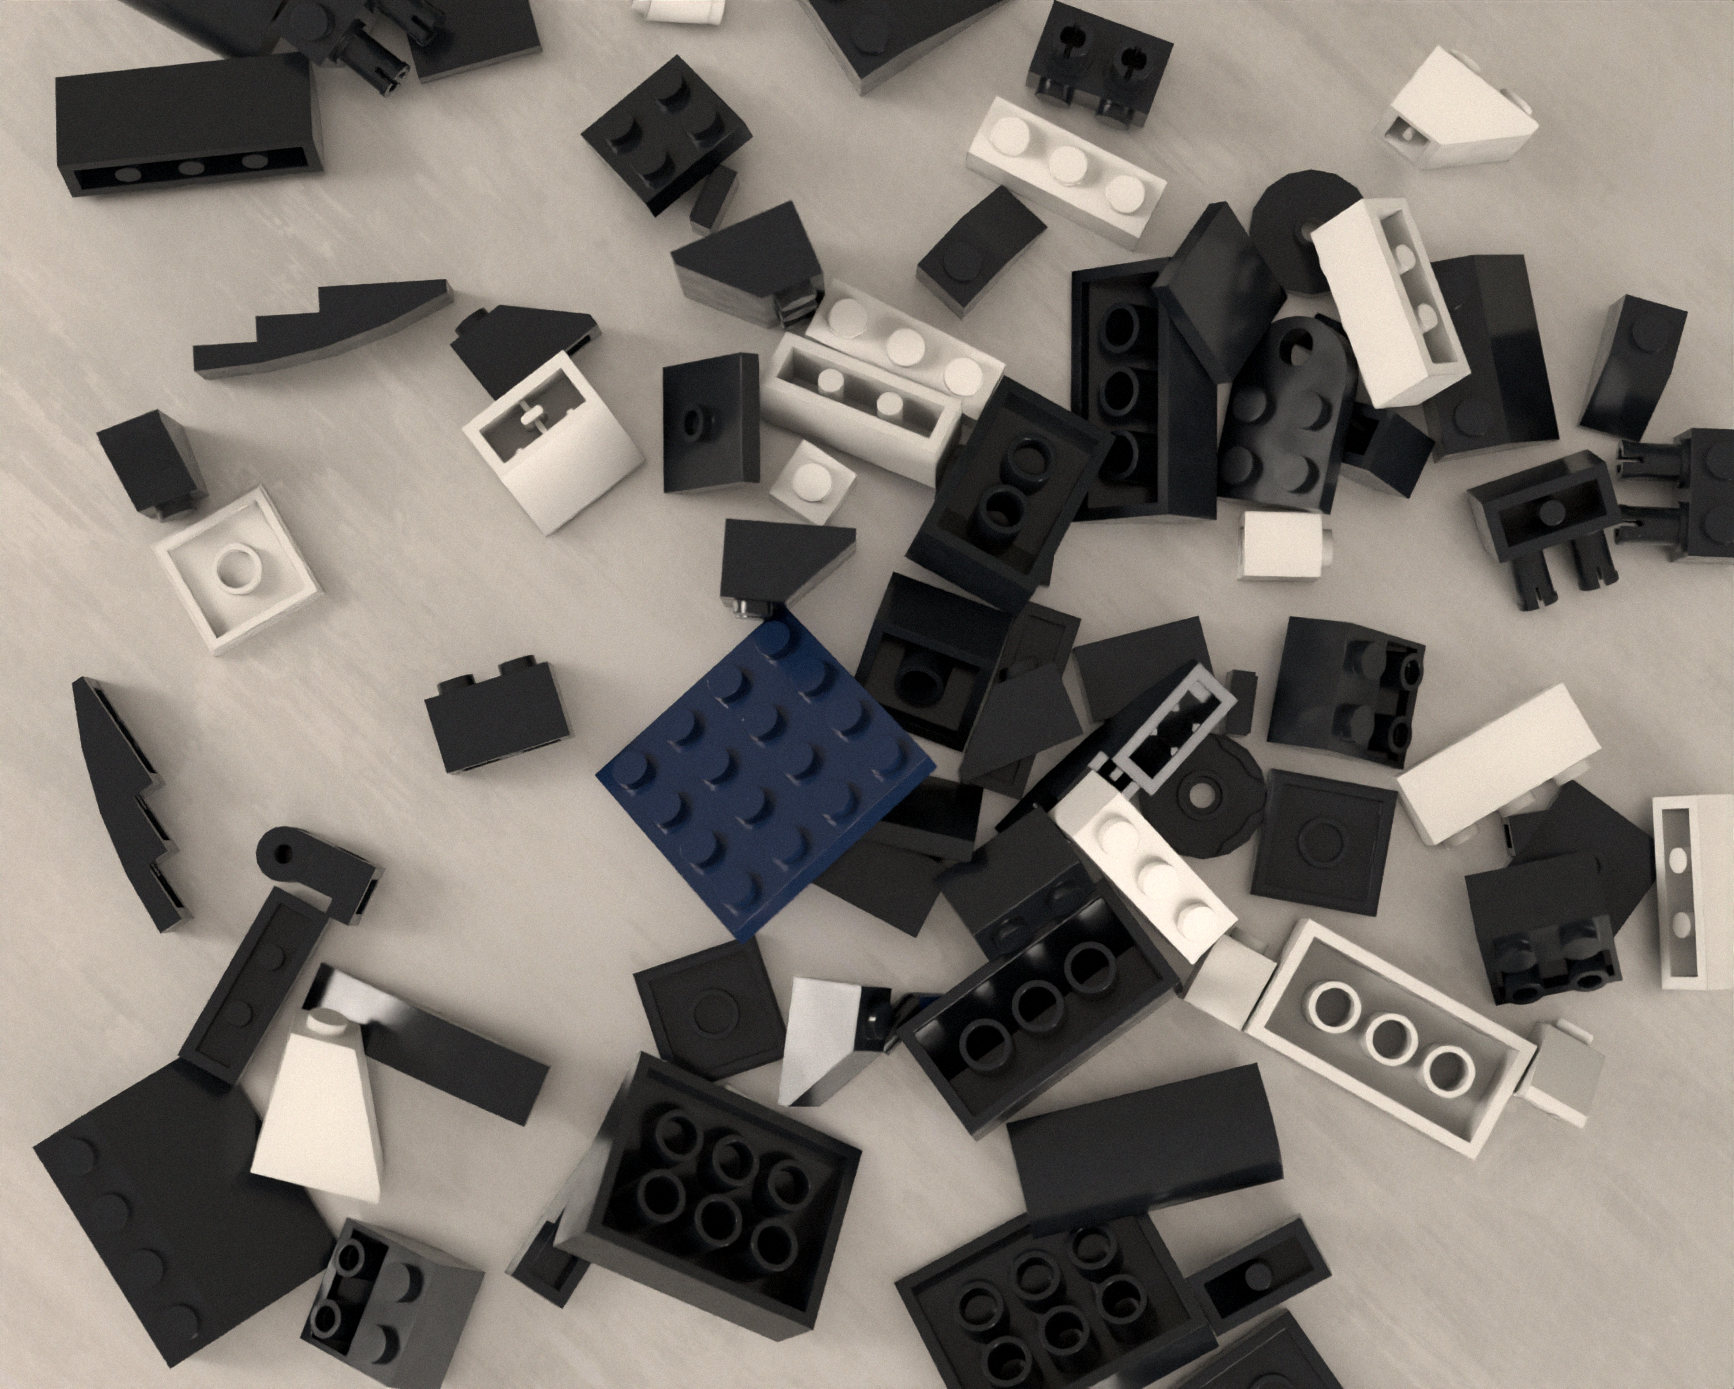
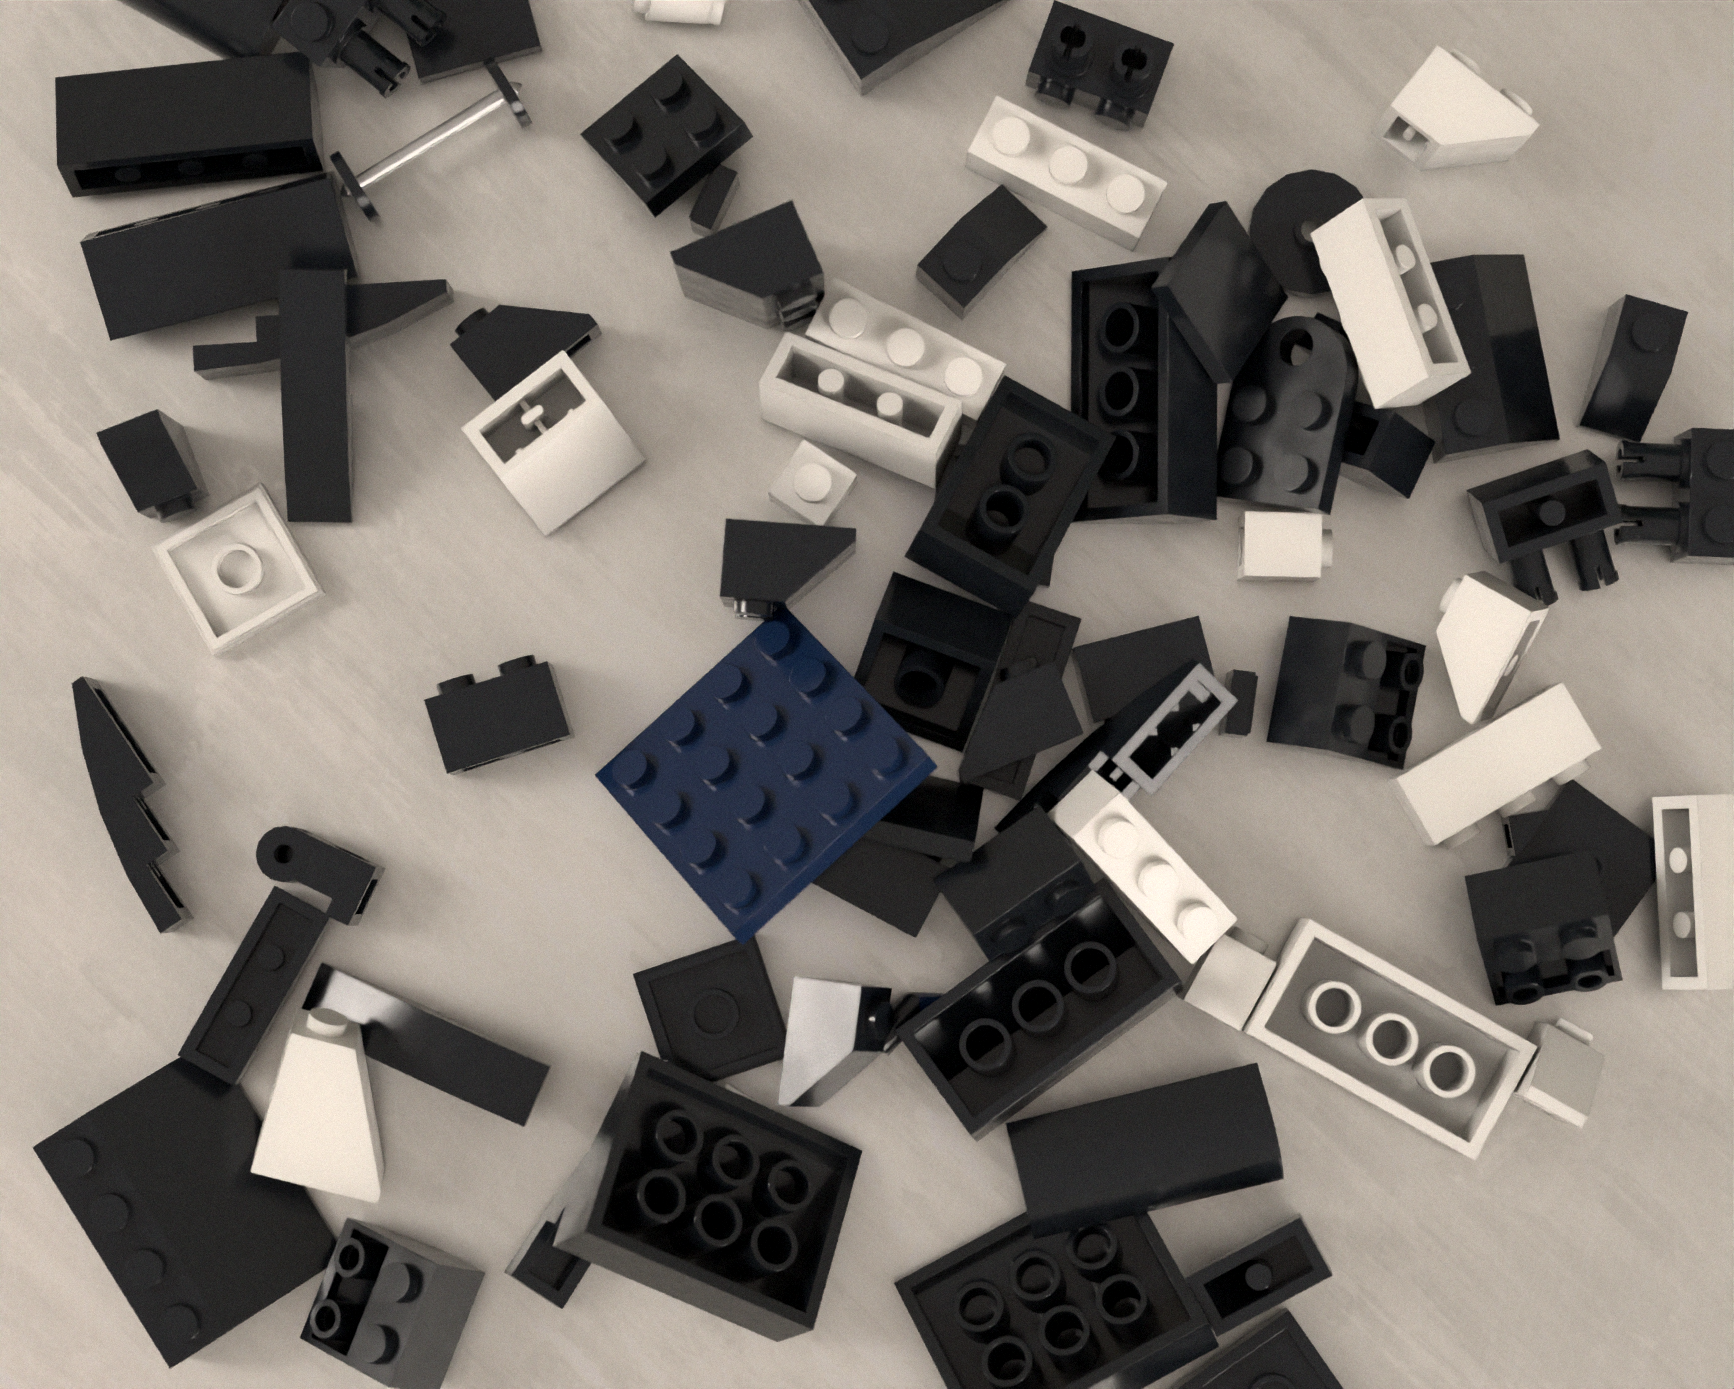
black plate [663,352,760,495] -> none
black plate [1138,733,1266,859] -> none
black plate [1247,768,1398,917] -> none
none -> black brick [80,171,358,341]
none -> black slope [279,268,353,523]
none -> flat silver axle [329,57,532,222]
none -> white slope [1436,571,1550,724]

